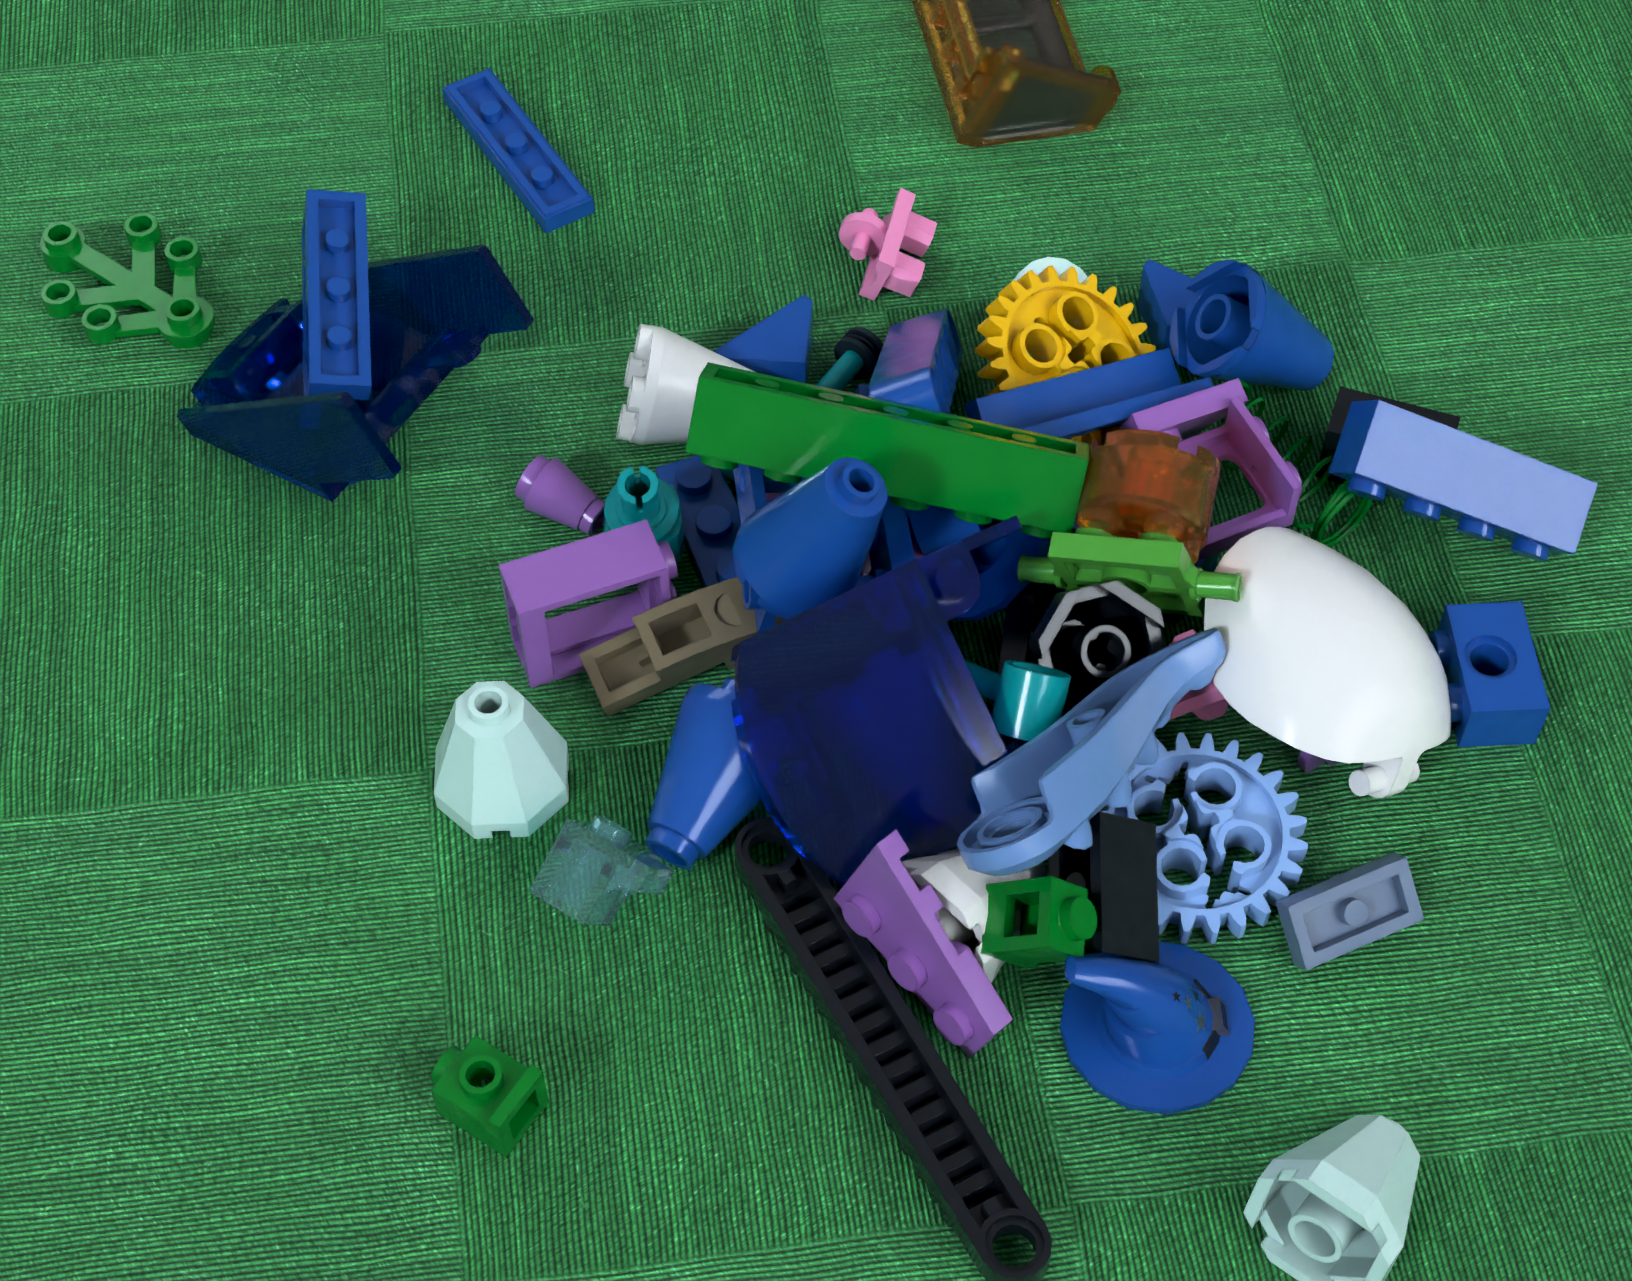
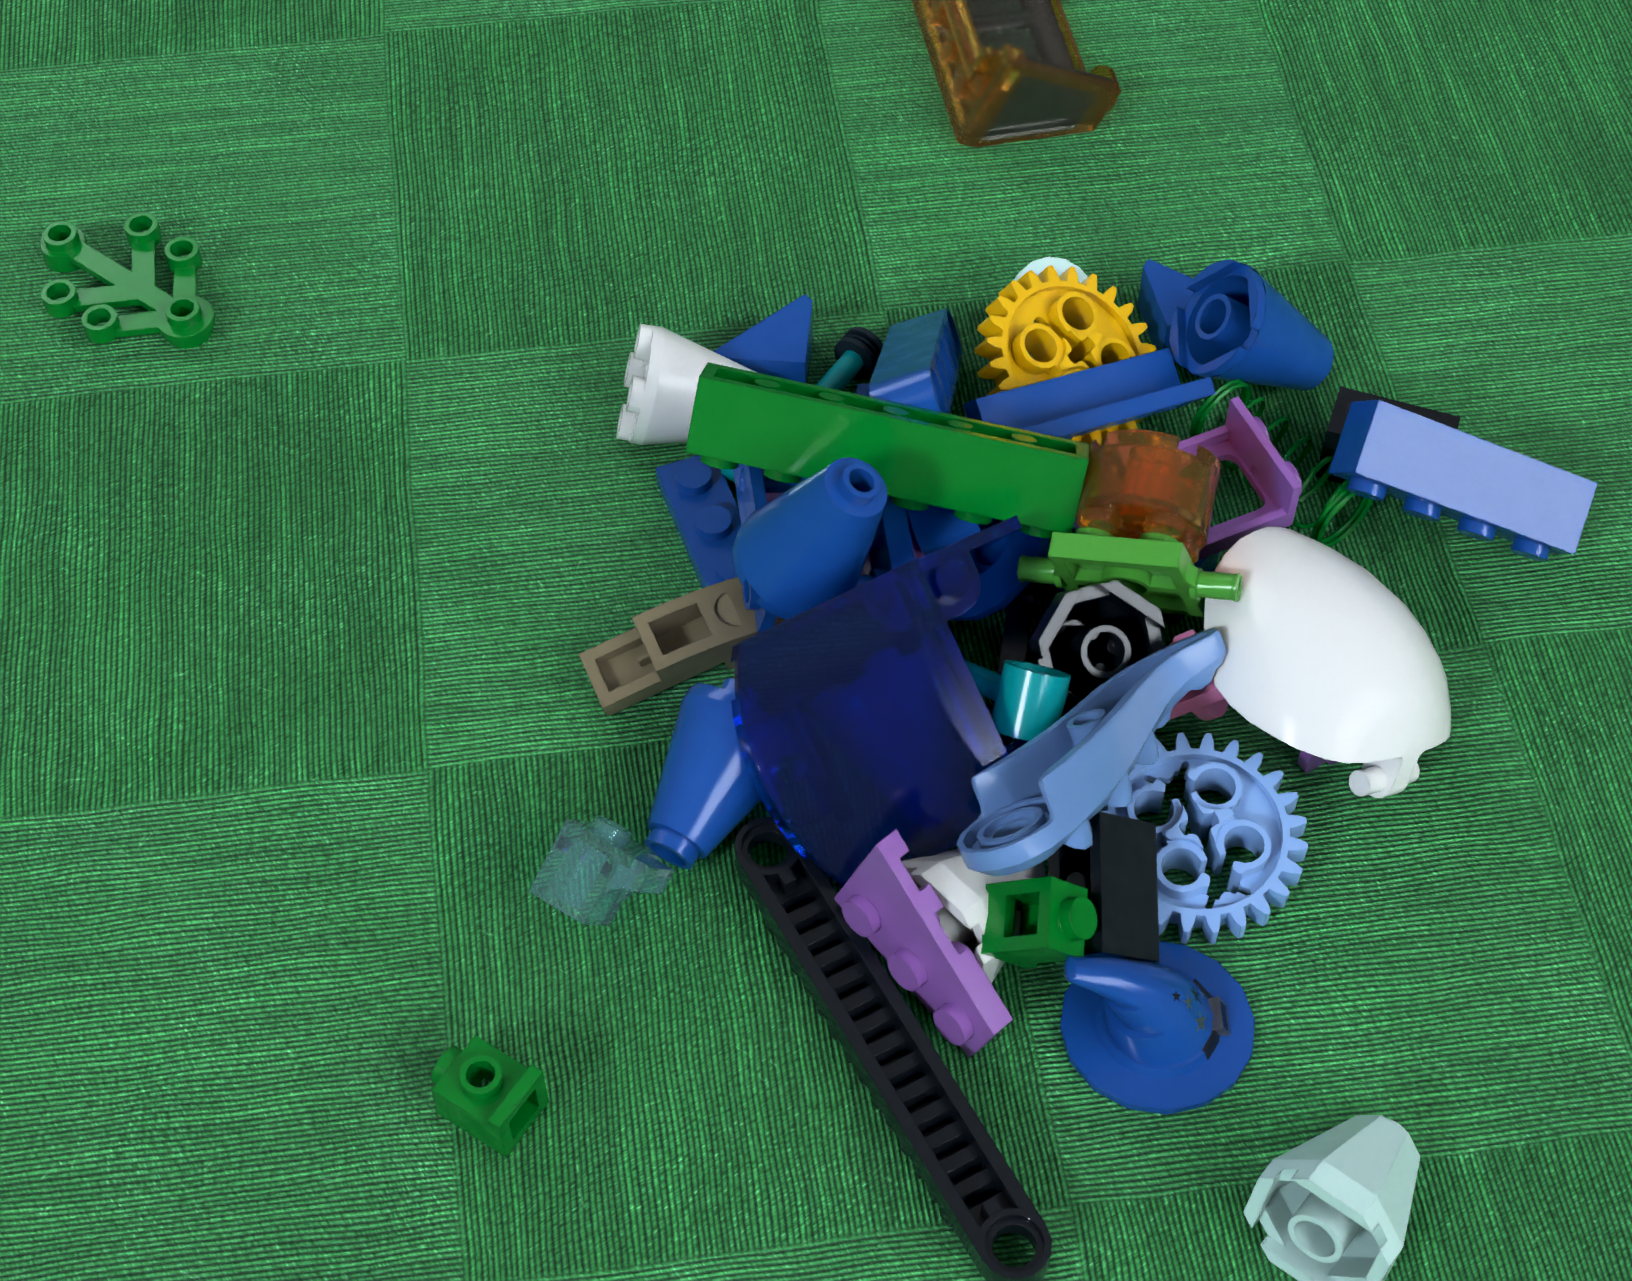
clear blue windscreen [177,245,534,502] -> none
blue fence [301,189,372,425] -> none
light aqua cone [434,681,569,839] -> none
blue tile [442,68,595,233] -> none
medium lavender window [499,519,678,688] -> none
medium lavender cone [515,455,605,536] -> none
teal piece [604,465,684,563] -> none
bright pink hips [838,188,937,301] -> none
medium lavender wing [1100,378,1248,460] -> none
sand blue plate [1275,852,1424,970] -> none
blue brick [1428,601,1550,747] -> none

